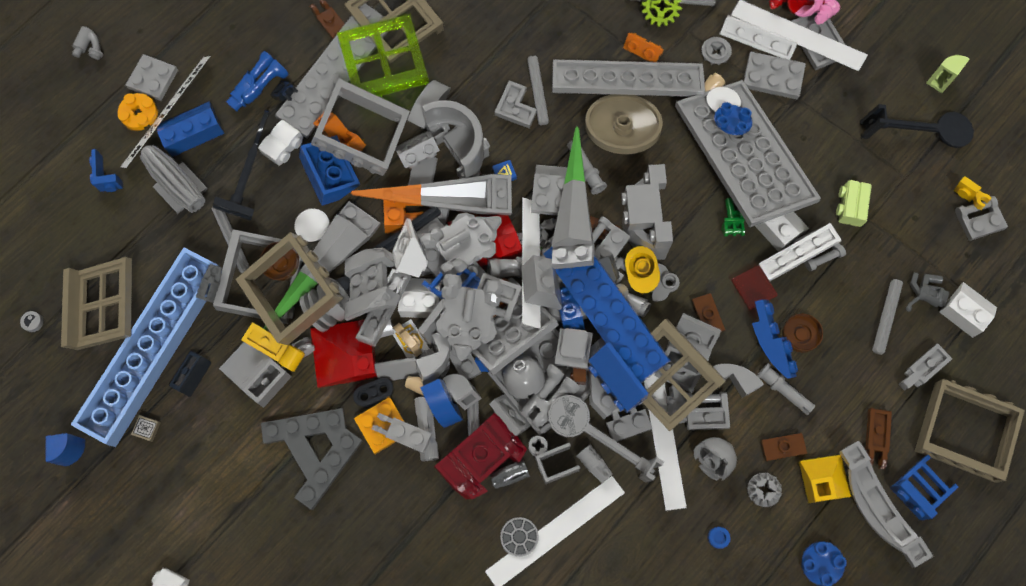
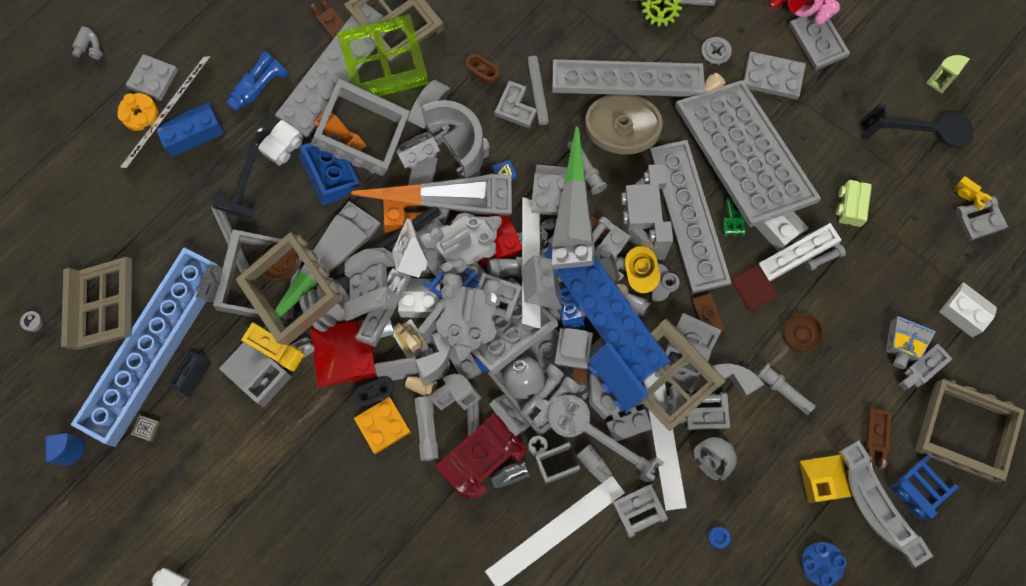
blue bracket [89,149,123,192] -> none
light grey plate [140,145,208,214] -> none
dark grey plate [261,408,363,510] -> none
black plate [270,81,298,102] -> none
white sticker [295,209,329,242] -> none
light grey hinge [372,413,433,453] -> none
blue brick [420,379,463,428] -> none
sticker [500,517,539,557] -> none
orange hinge [623,33,664,62] -> none
white sticker [707,87,741,112] -> none
blue dish [714,102,753,135] -> none
white plate [720,15,798,60] -> none
white sticker [731,0,867,71] -> none
light grey gear [748,473,782,507] -> none
blue slope [752,299,798,379] -> none
reddish brown plate [760,433,807,461] -> none
light grey axle [872,279,903,355] -> none
dark grey piece [906,272,949,312] -> none
none -> reddish brown plate [466,54,500,84]
none -> light grey plate [613,484,668,538]
none -> light grey plate [649,140,731,294]
none -> torso [886,316,936,369]

